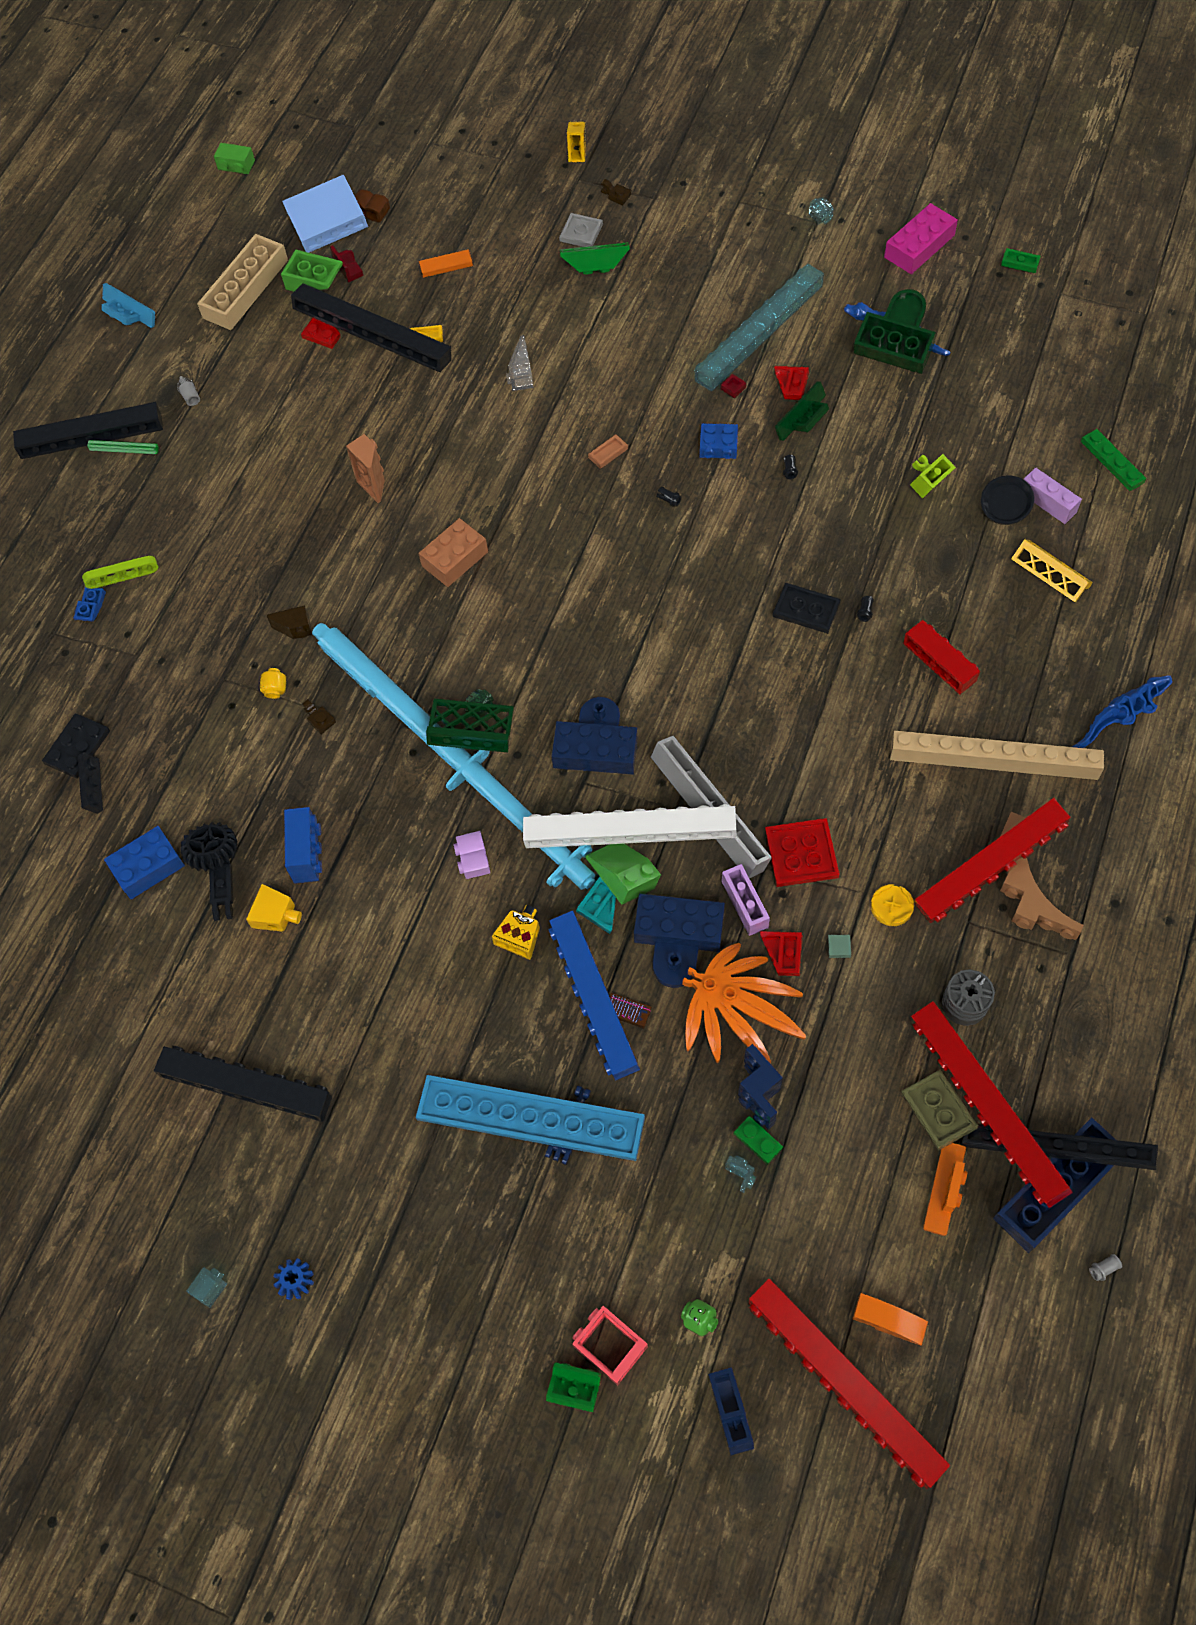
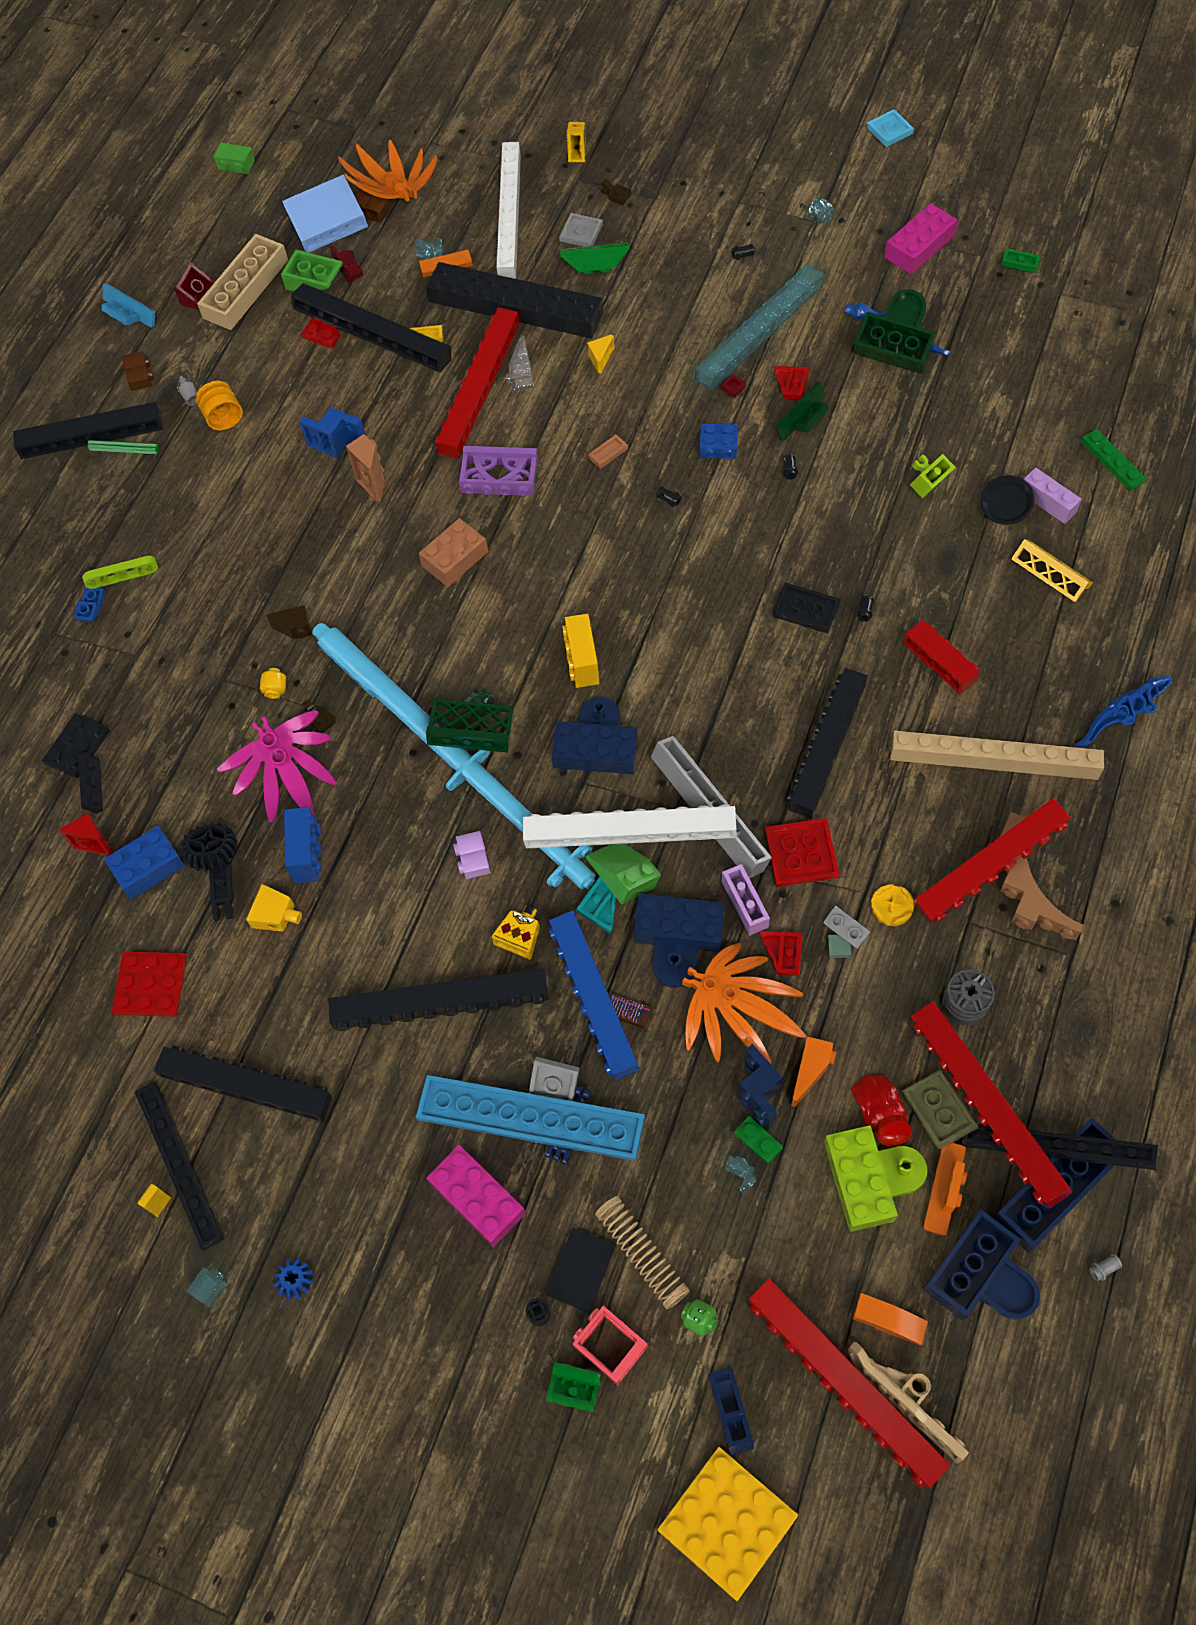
none -> red slope [60,813,113,856]
none -> red plate [111,952,187,1017]
none -> reddish brown brick [122,351,154,391]
none -> black tile [135,1081,224,1251]
none -> yellow tile [137,1184,171,1217]
none -> dark red slope [174,262,215,310]
none -> light orange wheel [195,381,243,431]
none -> dark pink plant [217,710,337,823]
none -> blue bracket [299,407,365,458]
none -> black brick [328,969,549,1031]
none -> orange plant [338,140,437,202]
none -> clear light blue bracket [415,237,443,259]
none -> black brick [426,262,603,339]
none -> dark pink brick [426,1145,526,1248]
none -> red brick [435,307,519,459]
none -> medium lavender fence [459,446,538,496]
none -> white brick [497,142,521,279]
none -> black wheel [525,1298,551,1326]
none -> light grey plate [529,1057,580,1102]
none -> black tile [546,1228,616,1314]
none -> yellow brick [562,614,599,688]
none -> yellow slope [587,334,614,374]
none -> tan piece [595,1196,690,1310]
none -> yellow plate [657,1447,798,1601]
none -> black pin [732,244,755,260]
none -> black brick [786,668,868,819]
none -> orange slope [791,1036,836,1107]
none -> light grey hinge [823,906,870,949]
none -> lime brick [824,1125,927,1232]
none -> tan piece [847,1342,969,1464]
none -> red hair [851,1074,912,1147]
none -> medium azure plate [867,109,914,147]
none -> dark blue brick [923,1209,1040,1321]

